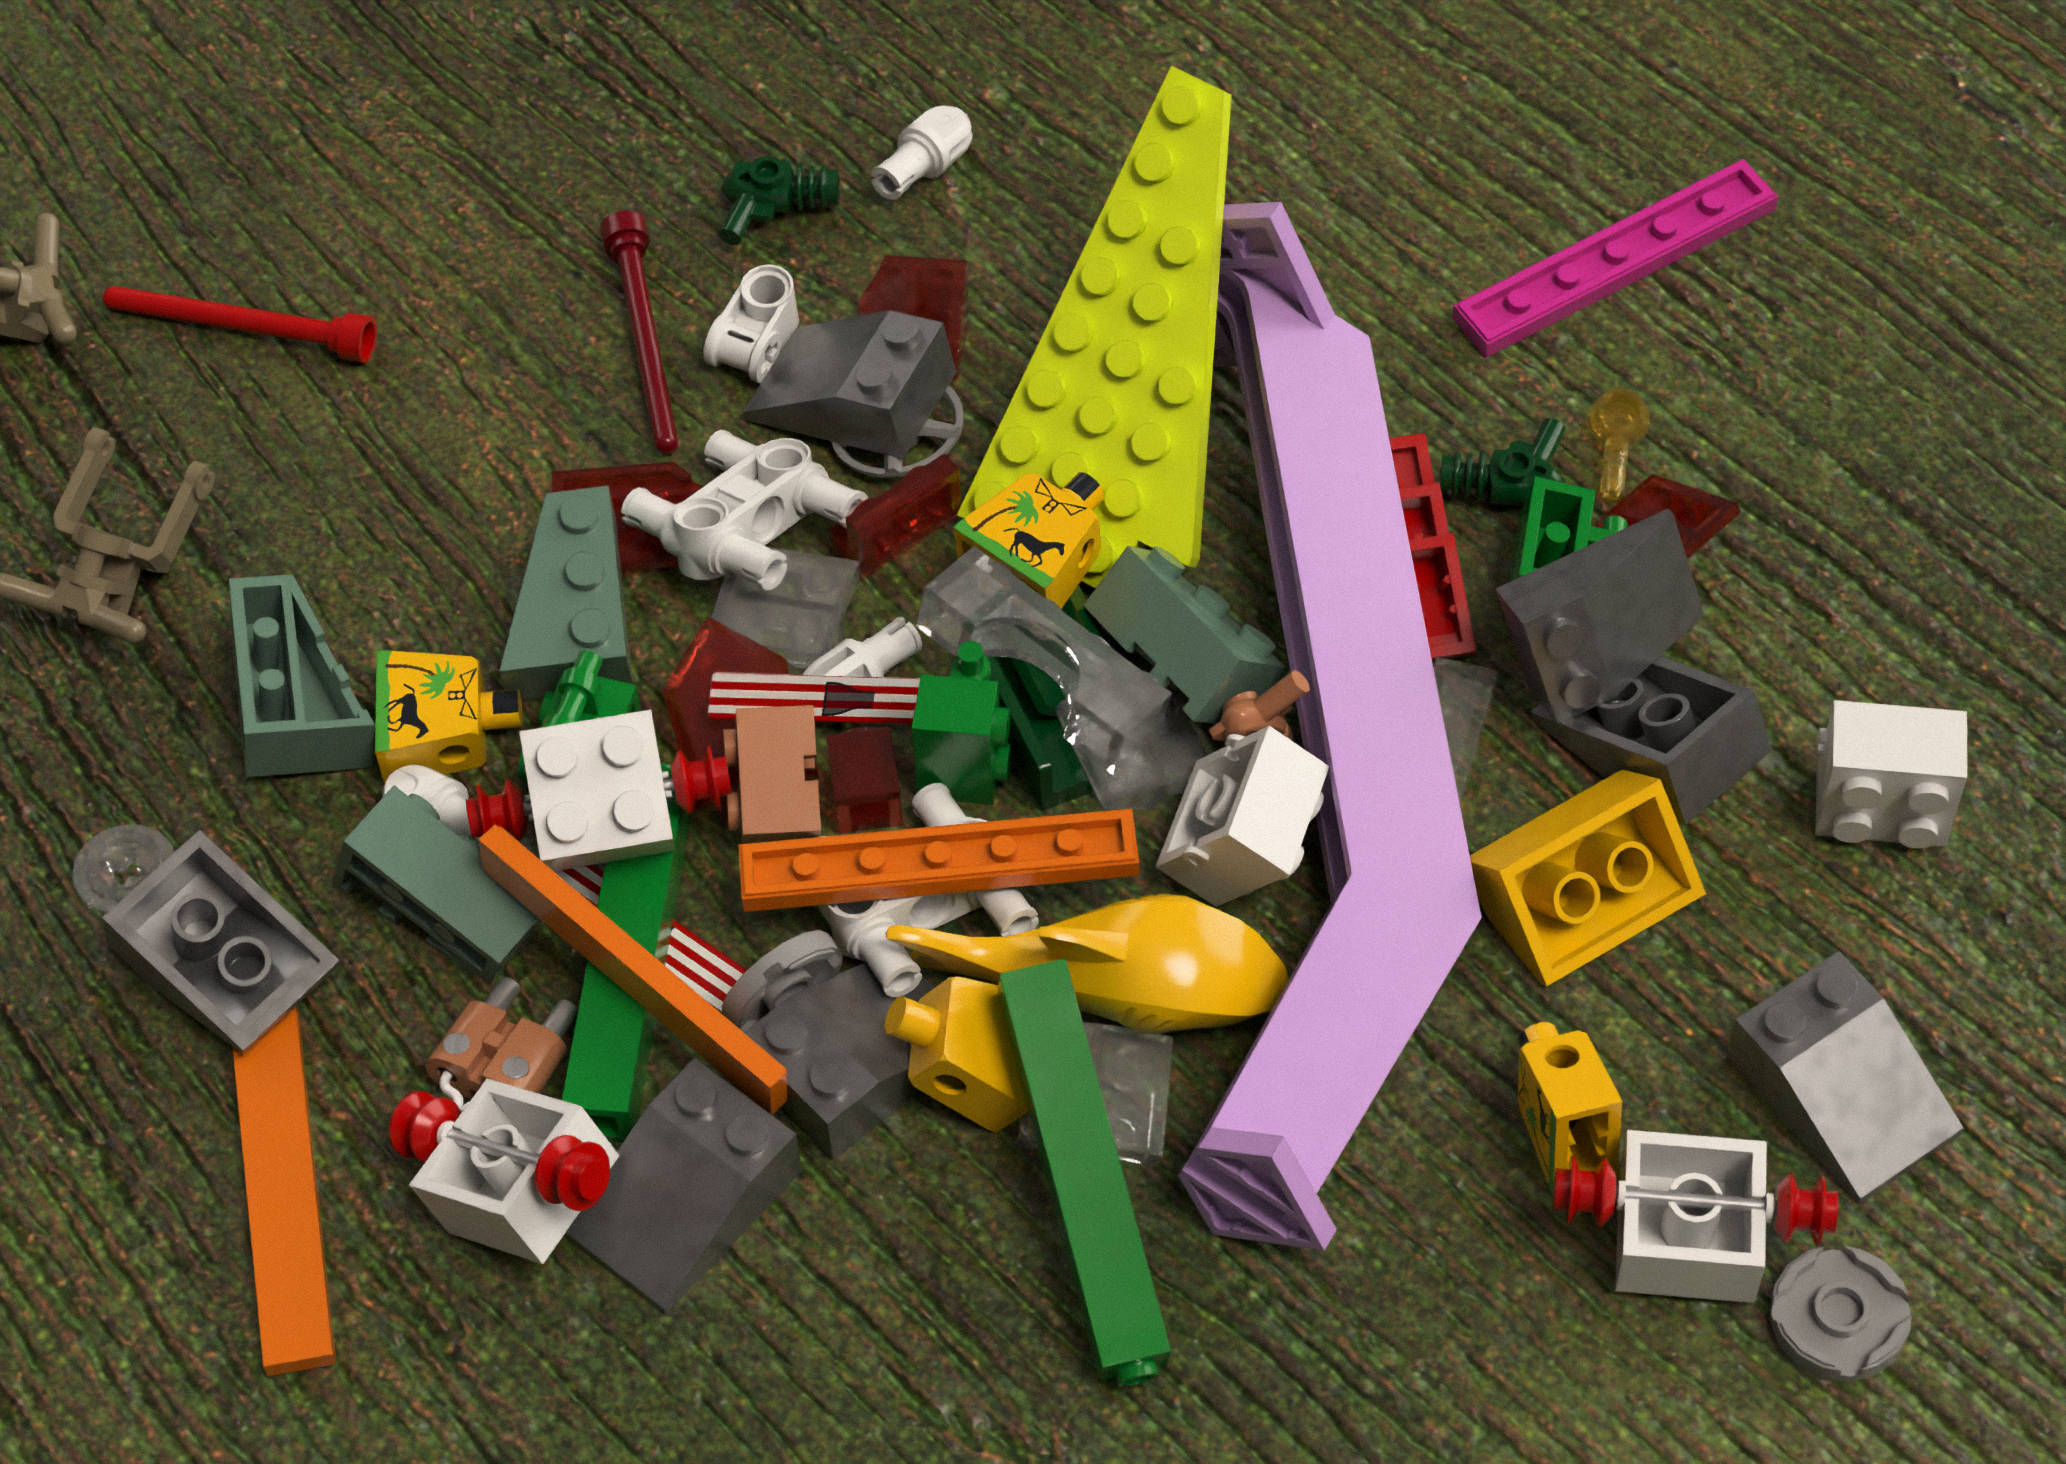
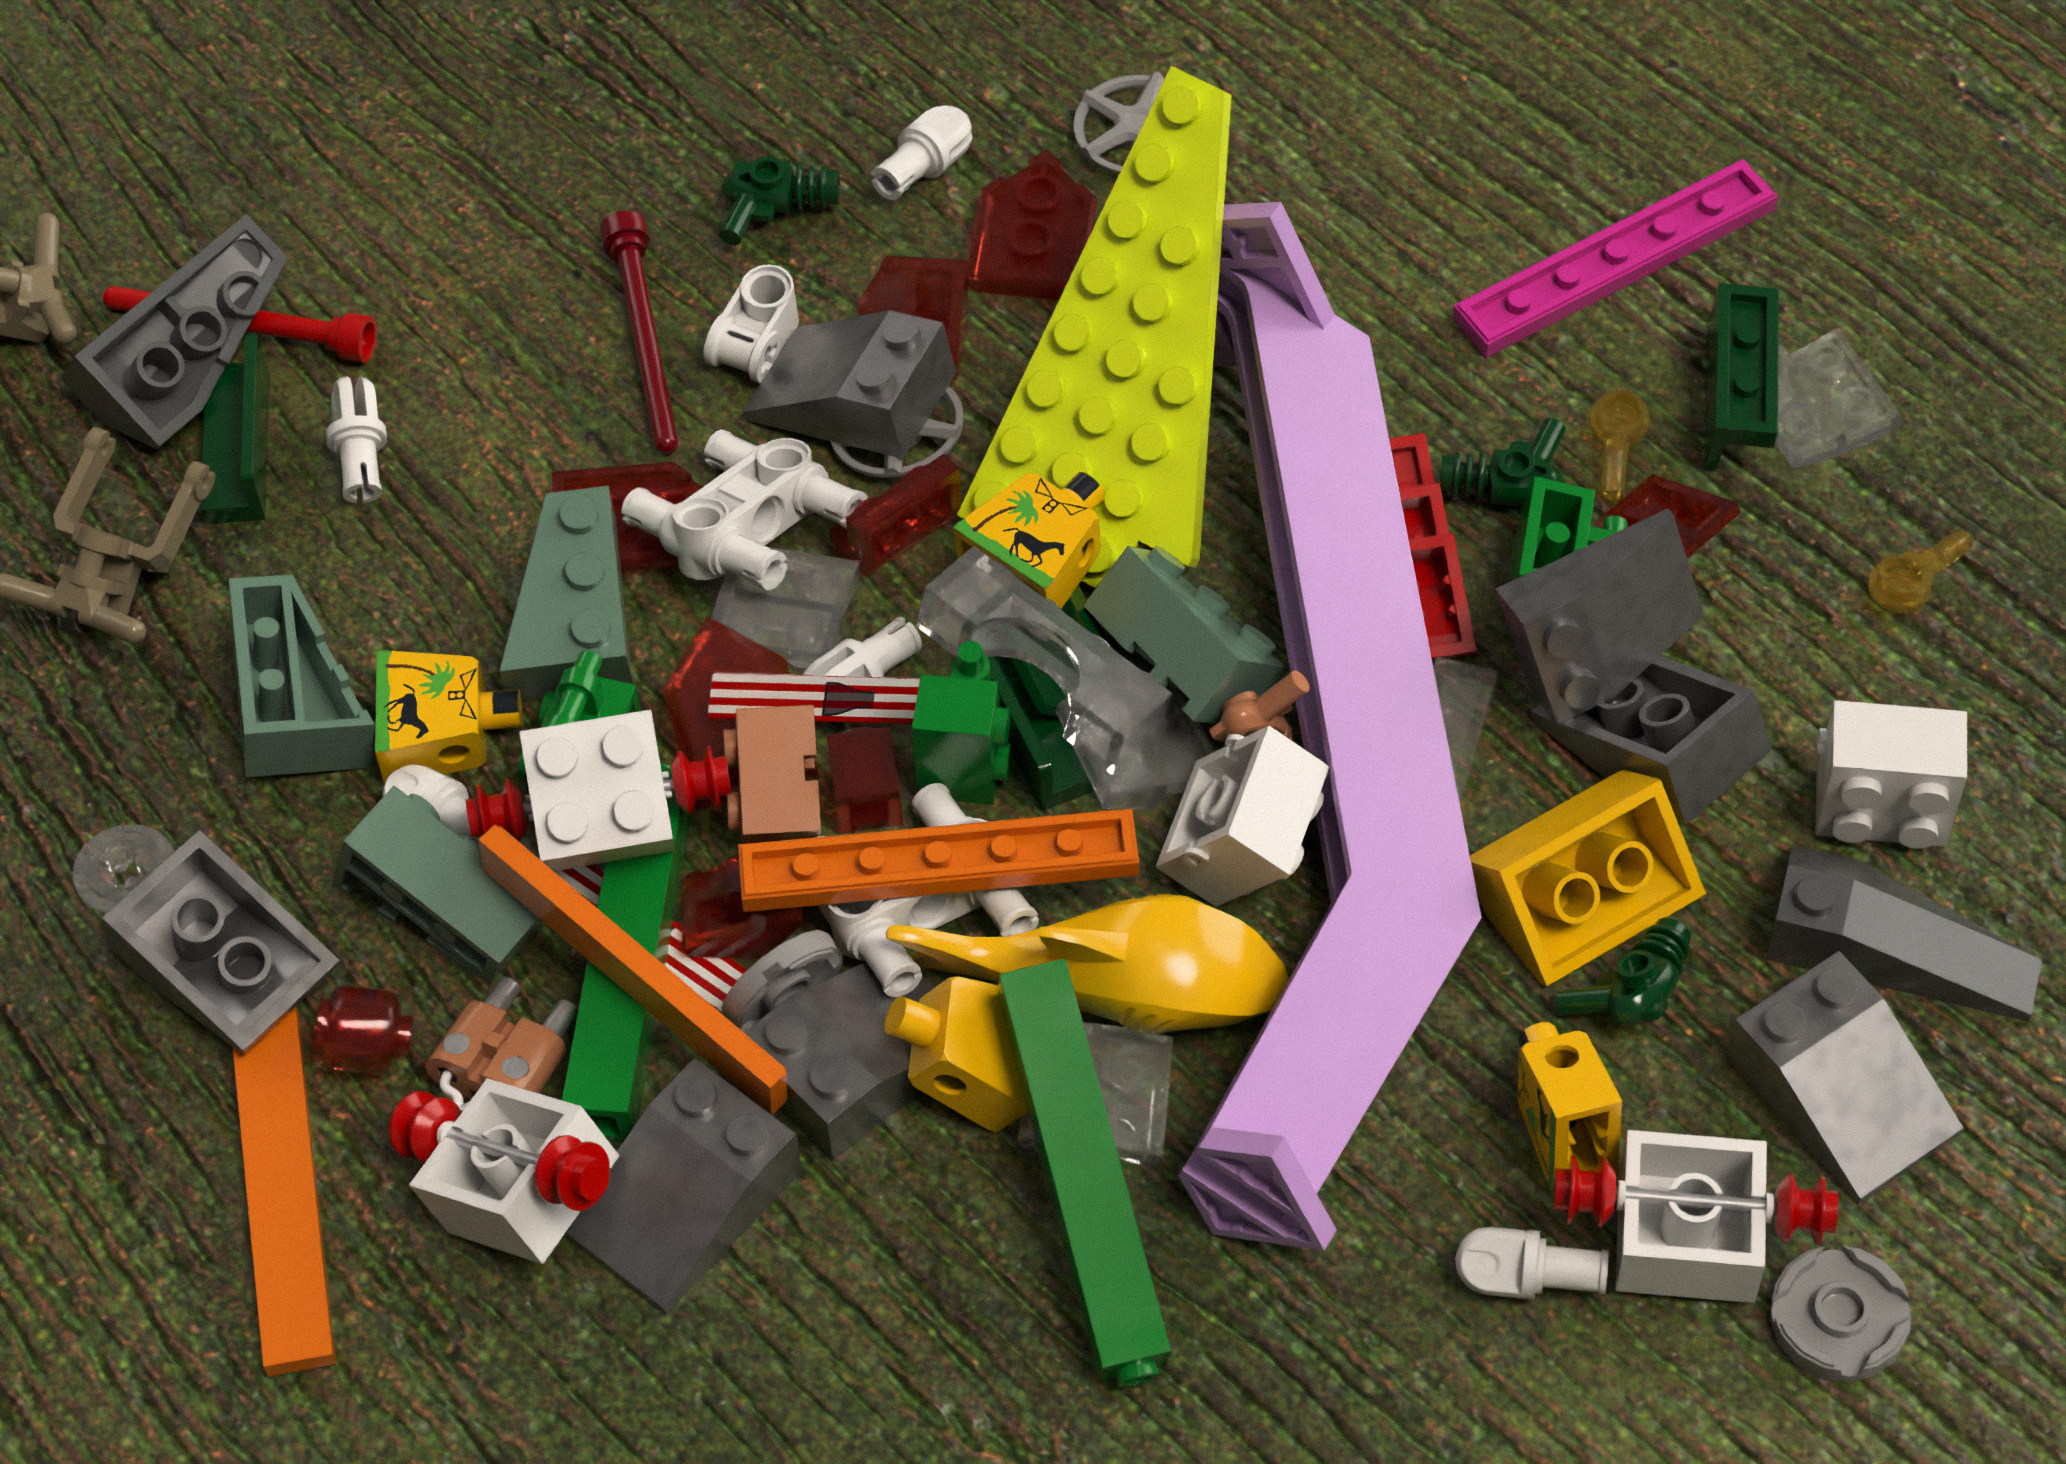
none -> dark grey wedge [60,214,288,450]
none -> dark green panel [200,334,270,525]
none -> clear red head [313,984,413,1076]
none -> white arm [326,376,387,504]
none -> clear red slope [682,854,803,959]
none -> clear red tile [964,149,1097,300]
none -> light grey wheel [1074,72,1164,175]
none -> white arm [1455,1227,1609,1300]
none -> dark green piece [1556,918,1691,1026]
none -> dark green panel [1704,283,1779,470]
none -> dark grey wedge [1766,844,2042,1022]
none -> clear slope [1775,328,1902,468]
none -> clear yellow plate [1868,529,1973,613]

